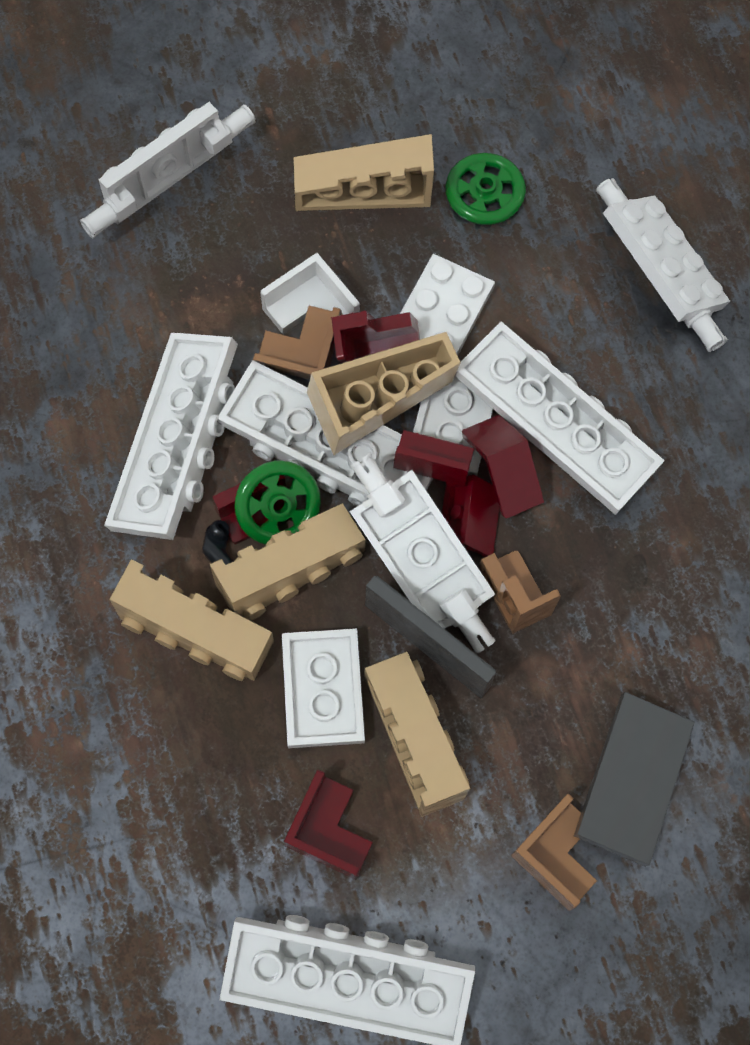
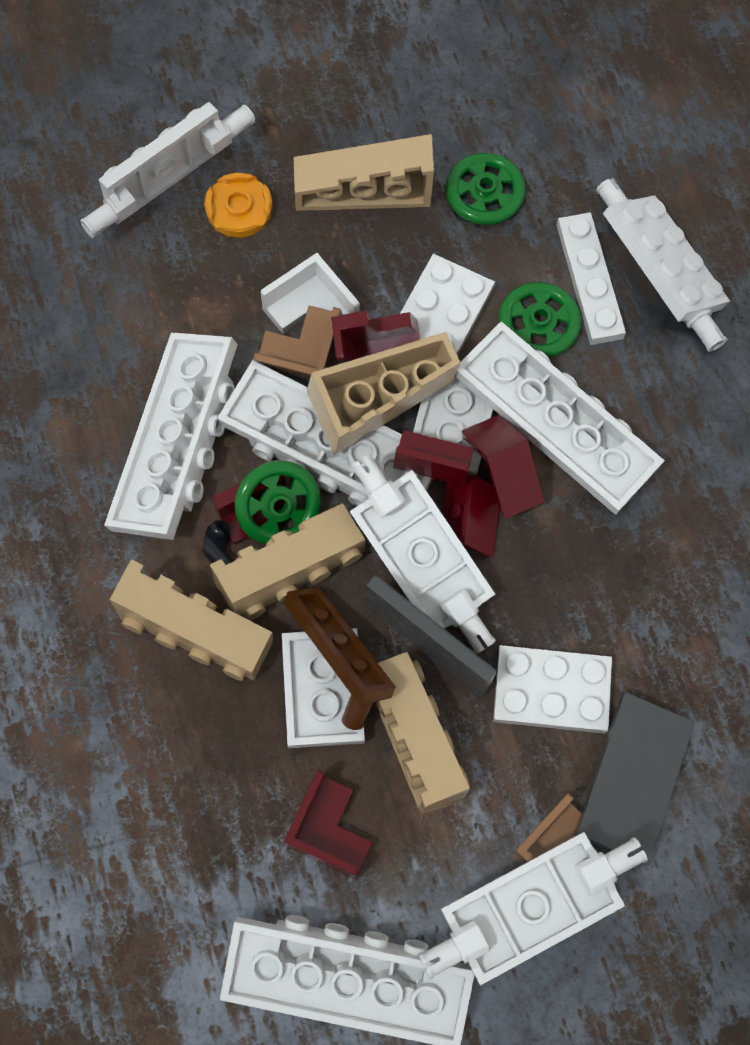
medium nougat panel [479,551,561,634] -> none
none -> light orange tile [204,172,273,238]
none -> reddish brown piece [284,587,396,730]
none -> white plate [418,832,648,986]
none -> white plate [493,645,612,734]
none -> green plate [498,282,581,358]
none -> white plate [556,212,626,345]

